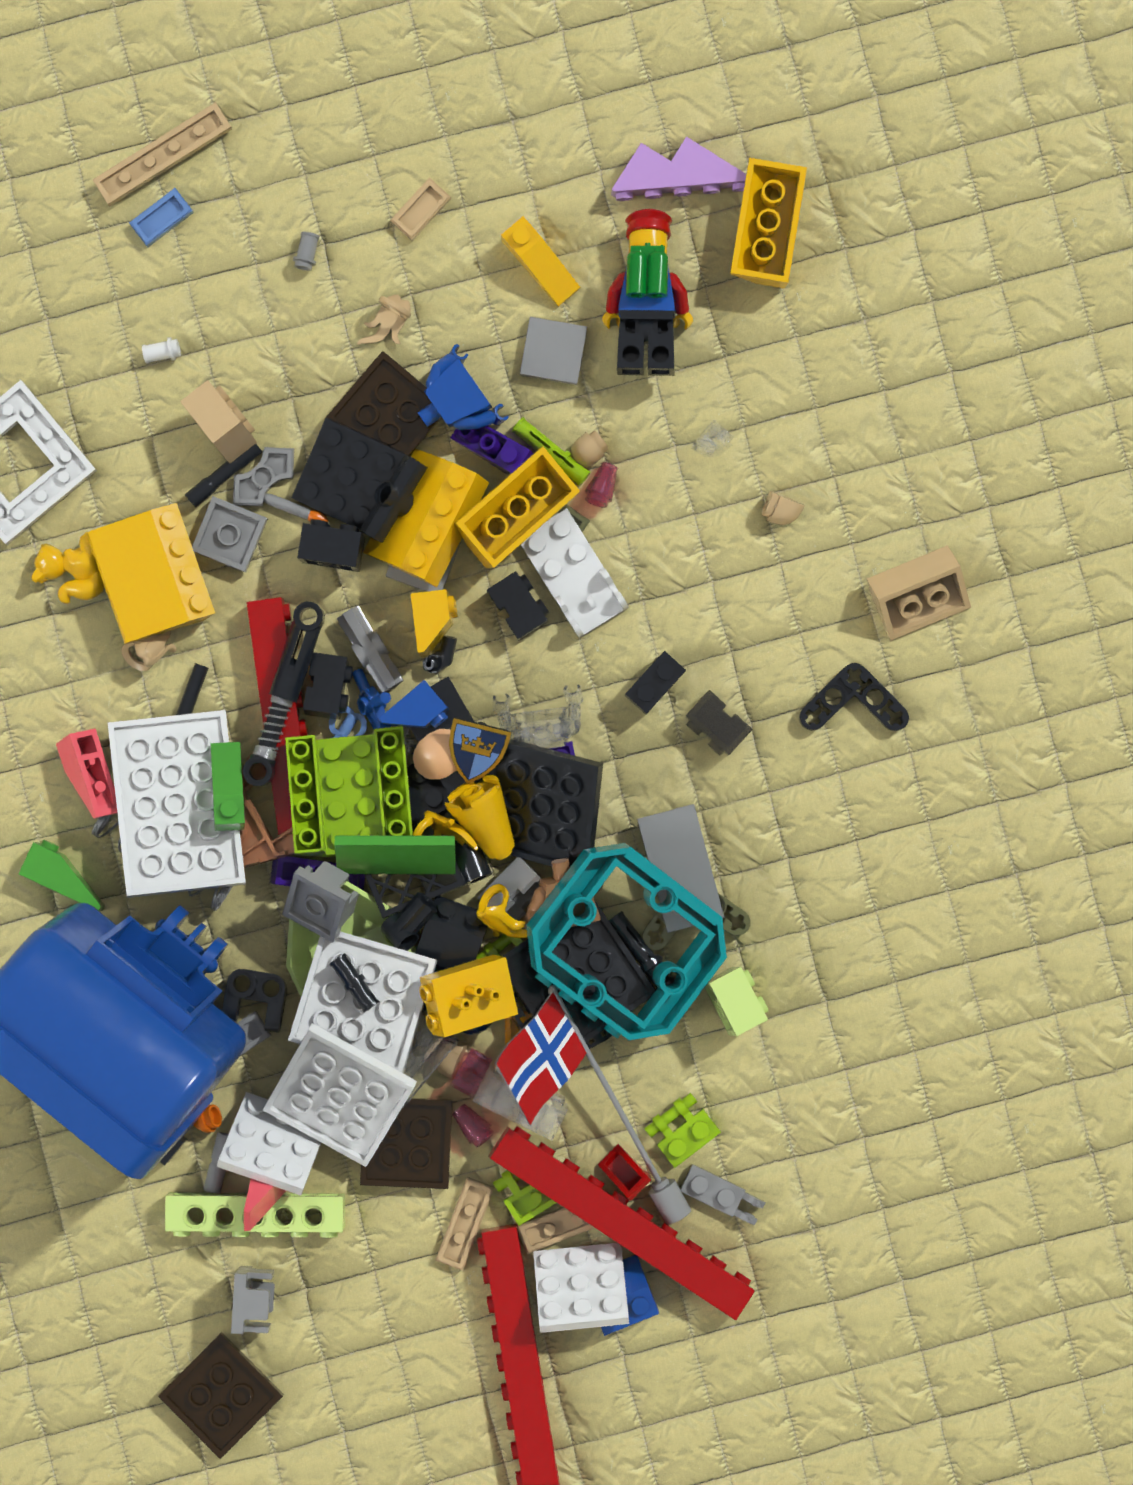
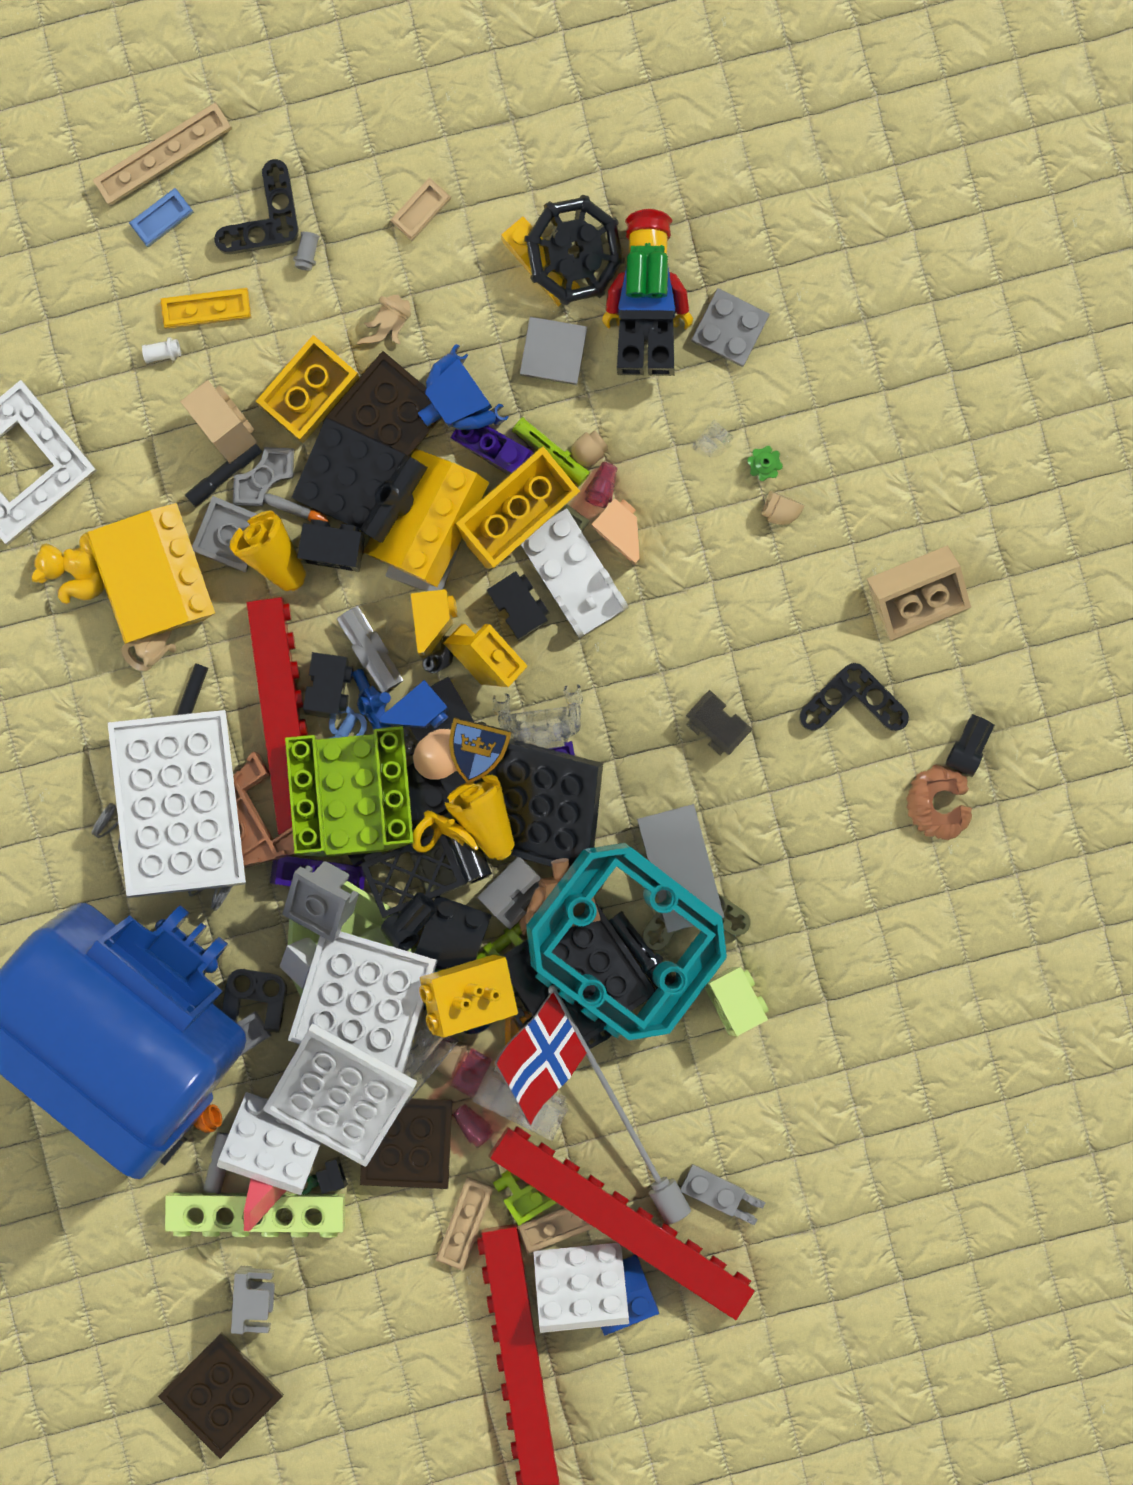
bright green slope [19,839,105,911] -> none
coral slope [56,728,117,819] -> none
bright green slope [211,742,245,831] -> none
black piece [243,601,325,787] -> none
black pin [329,953,380,1013] -> none
bright green tile [334,835,456,874] -> none
yellow piece [476,884,528,938] -> none
red slope [598,1144,652,1201] -> none
lavender slope [611,137,746,201] -> none
black brick [624,651,686,715] -> none
lime plate [644,1093,721,1168] -> none
yellow slope [730,158,807,289] -> none
none -> yellow tile [160,288,252,329]
none -> black beam [214,159,299,255]
none -> yellow cone [229,510,306,591]
none -> yellow brick [256,335,360,444]
none -> white panel [280,937,317,989]
none -> black piece [302,1157,348,1195]
none -> yellow panel [443,624,528,687]
none -> black plate [524,195,625,305]
none -> light nougat slope [591,498,640,565]
none -> light grey plate [691,288,770,367]
none -> bright green plant [747,446,783,481]
none -> nougat piece [906,765,972,840]
none -> black piece [945,714,995,777]

